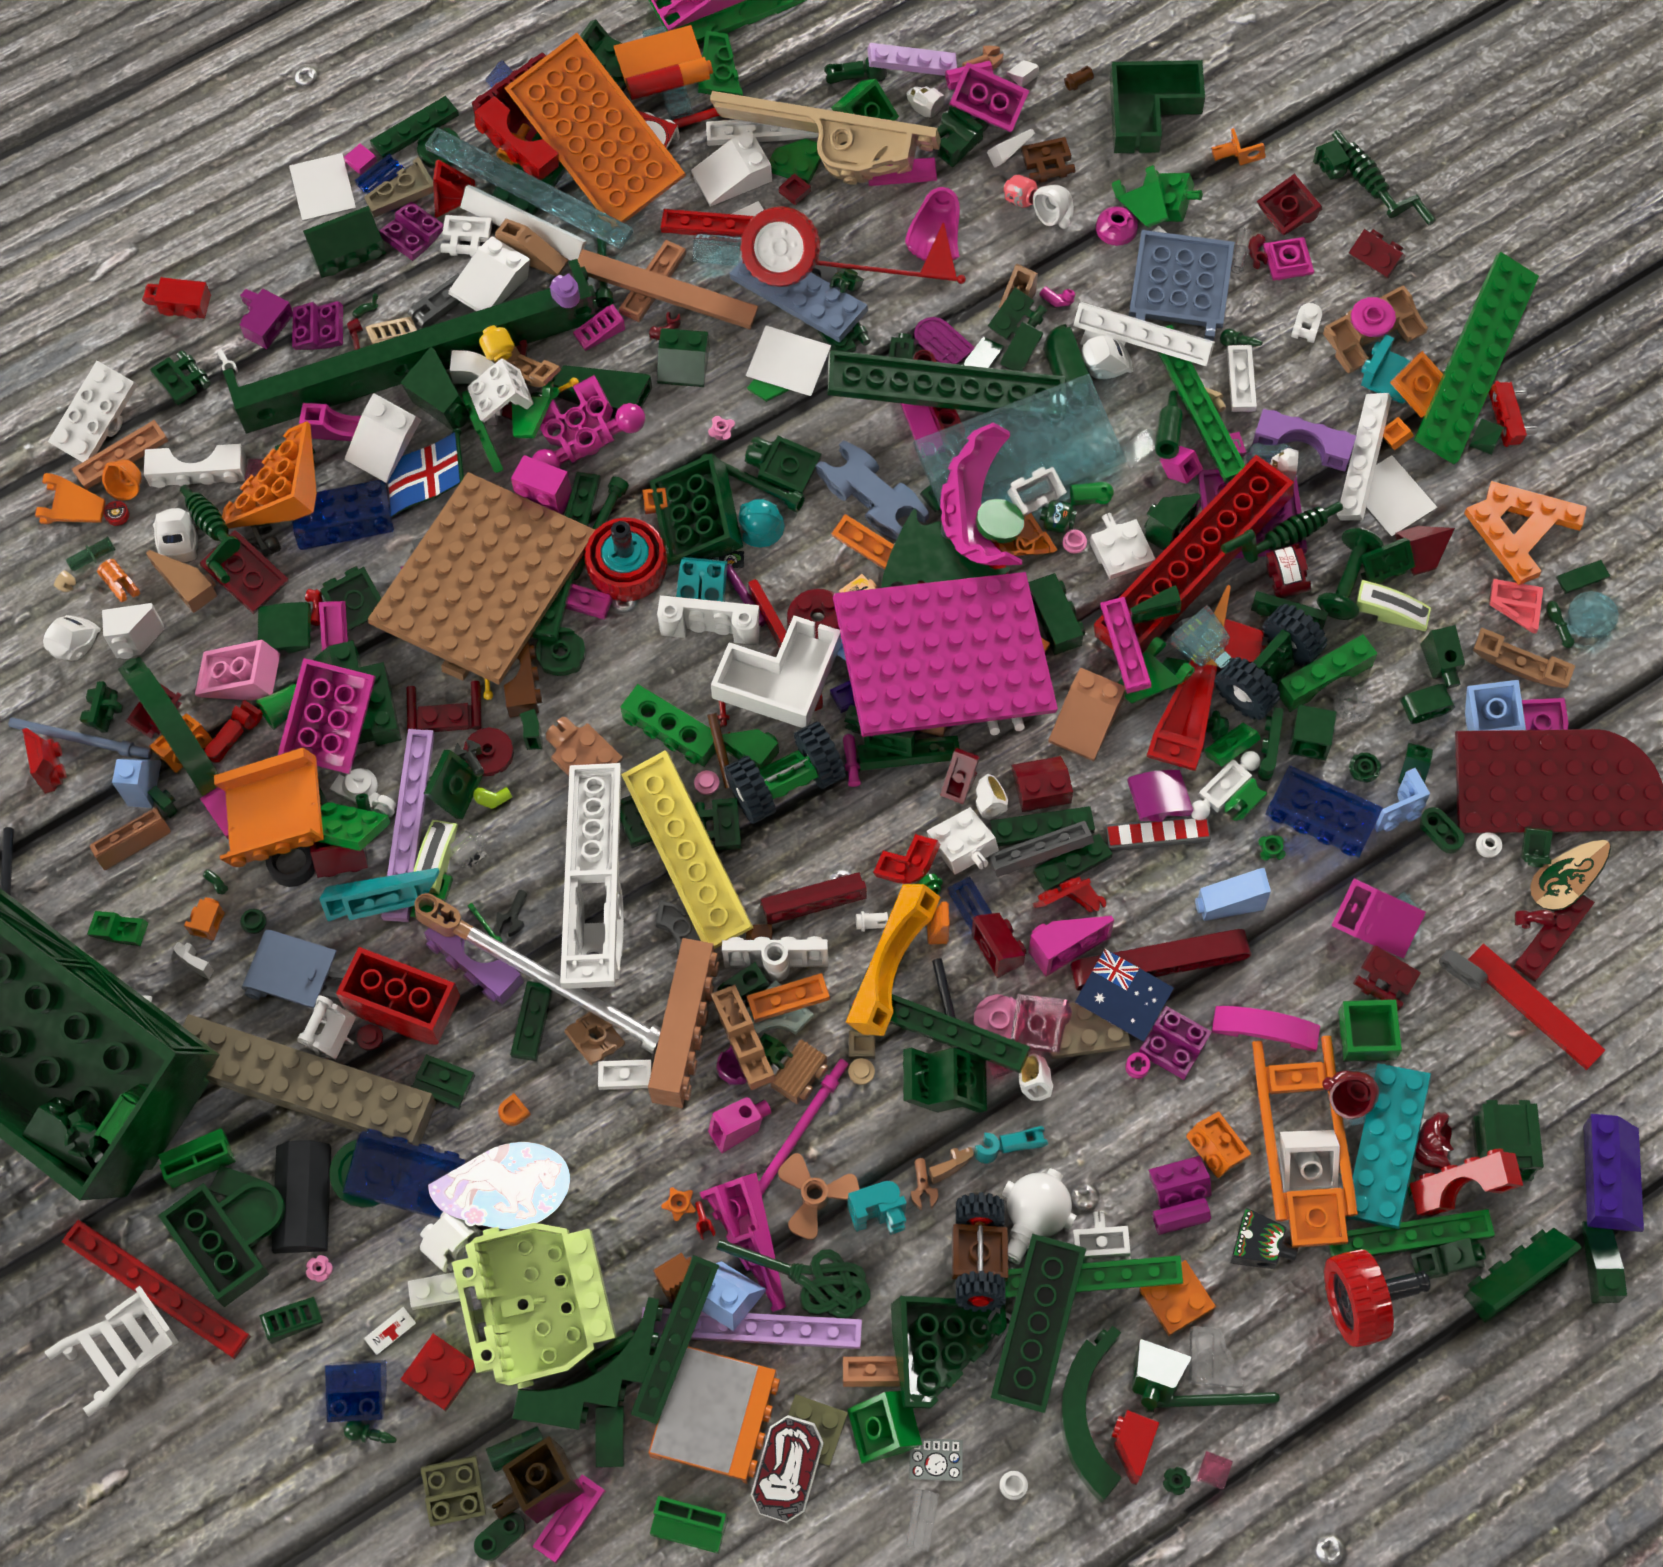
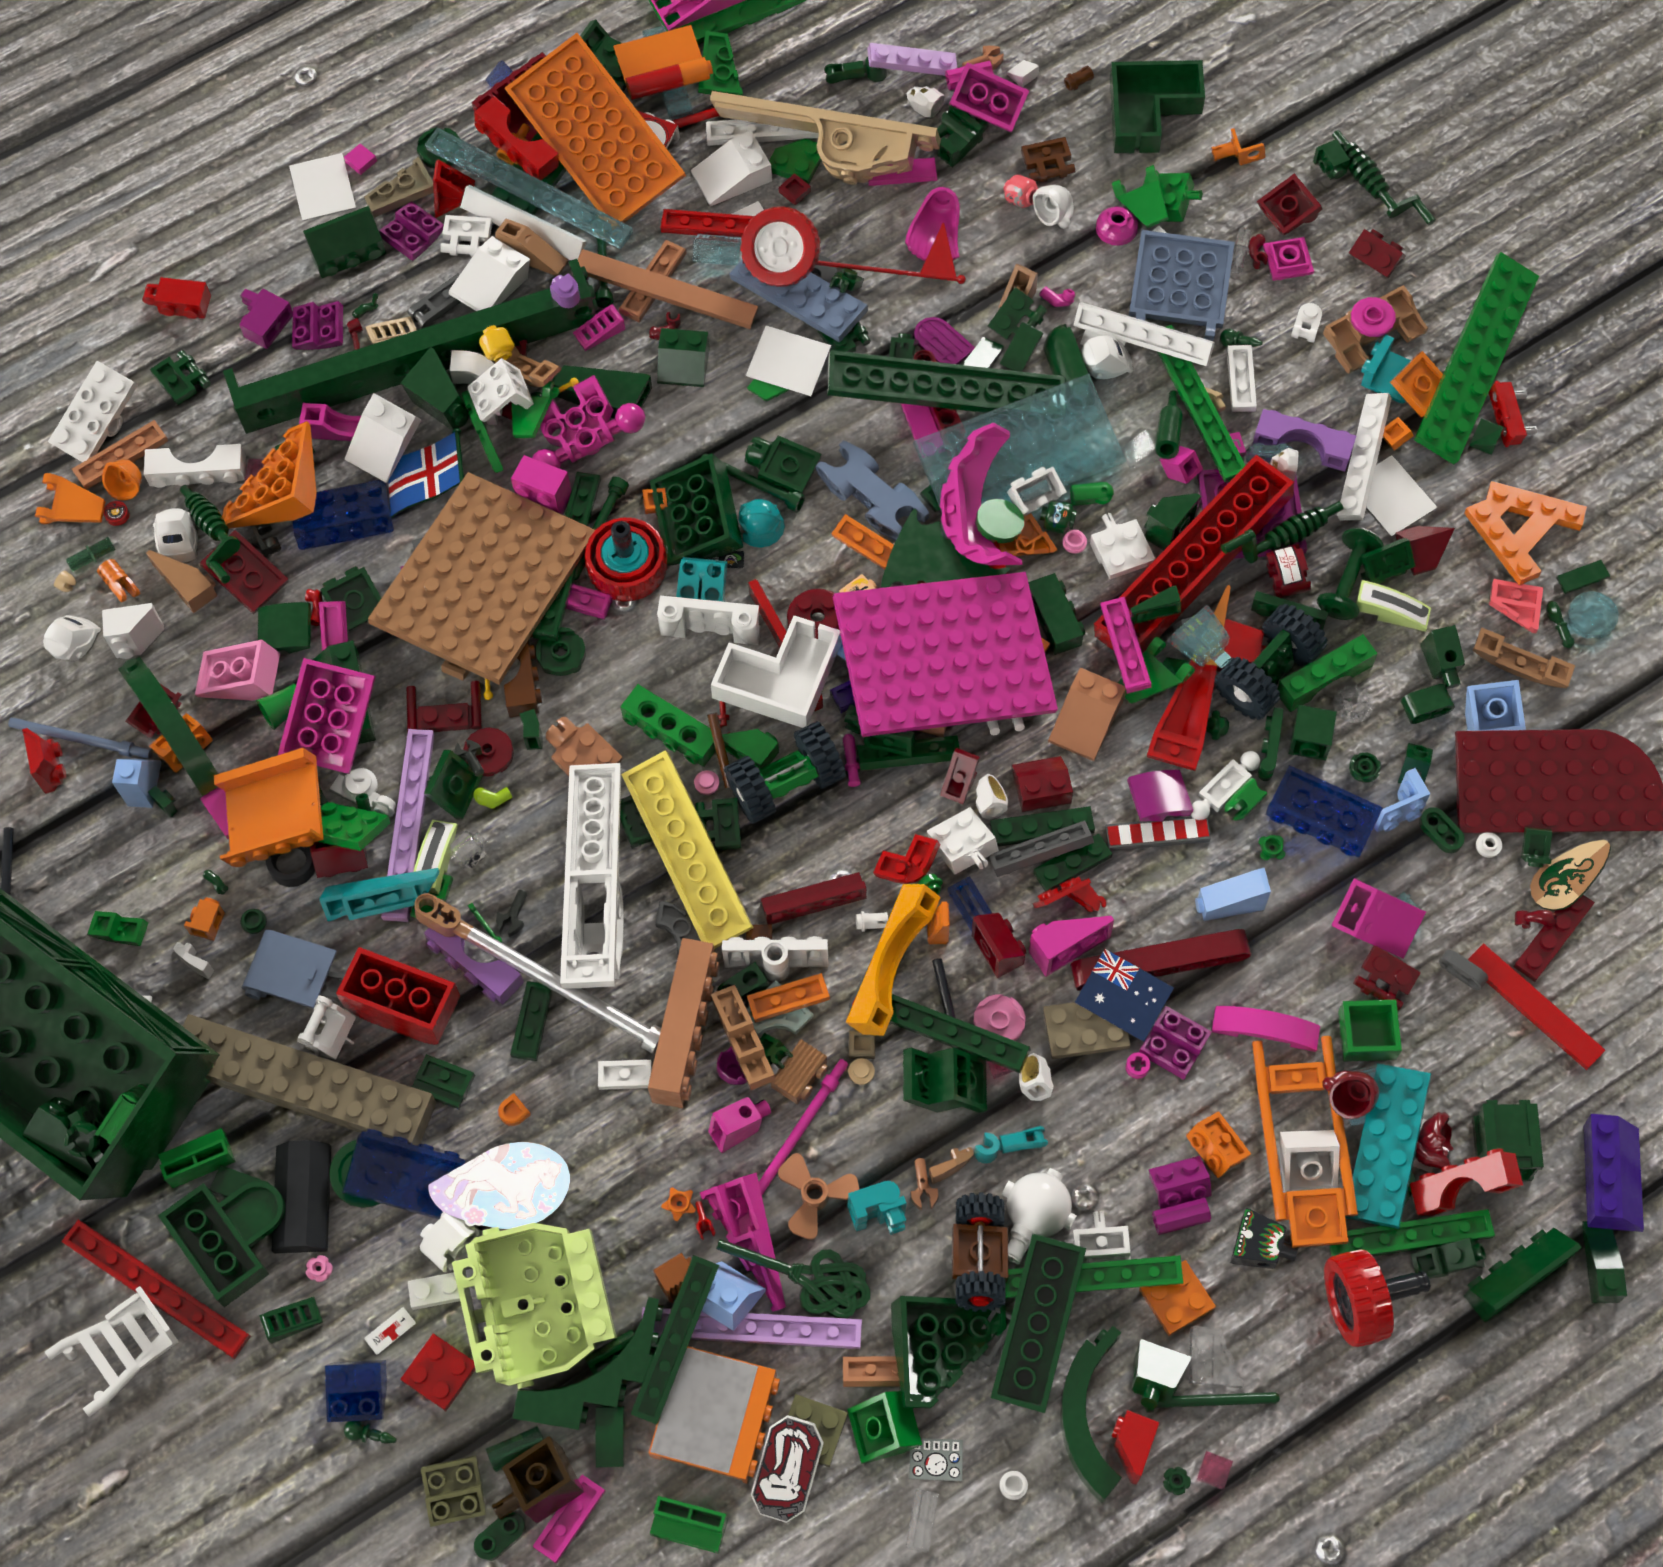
dark green hips [80,681,123,733] -> none
nougat slope [90,807,171,870] -> none
red piece [205,700,263,763] -> none
white hand [217,349,238,373] -> none
clear blue tile [355,154,405,195] -> none
dark red plate [356,1024,383,1050] -> none
dark green brick [359,662,402,746] -> none
dark green plate [370,95,459,161] -> none
medium nougat piece [564,1012,625,1065] -> none
bright pink plate [708,416,735,441] -> none
magenta bar [726,564,766,627] -> none
green slope [831,79,899,121] -> none
white slope [987,129,1035,168] -> none
clear pink slope [1011,994,1072,1053] -> none
green plate [1204,722,1261,767] -> none
dark pink tile [1522,698,1569,730] -> none

